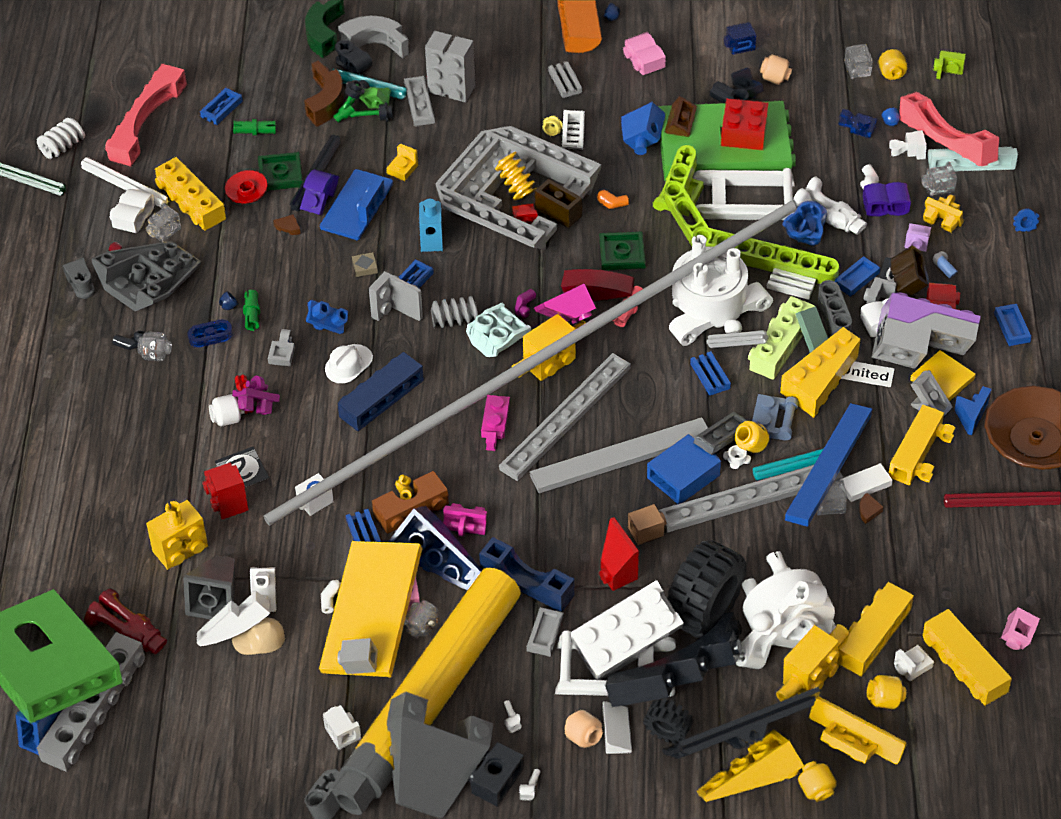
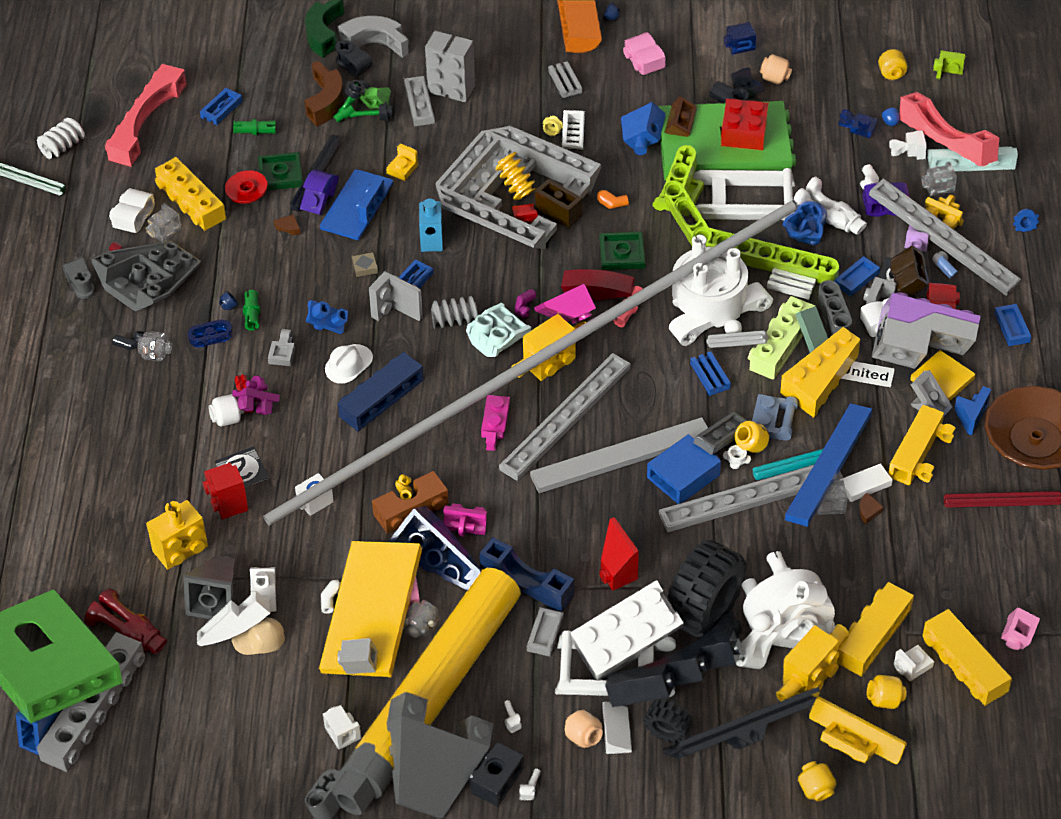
white axle [81,157,168,208] -> none
teal axle [332,68,407,99] -> none
blue tile [346,509,381,542] -> none
medium nougat brick [628,504,666,545] -> none
yellow wedge [697,730,804,802] -> none
clear brick [845,44,873,79] -> none
none -> light grey tile [869,179,1021,296]

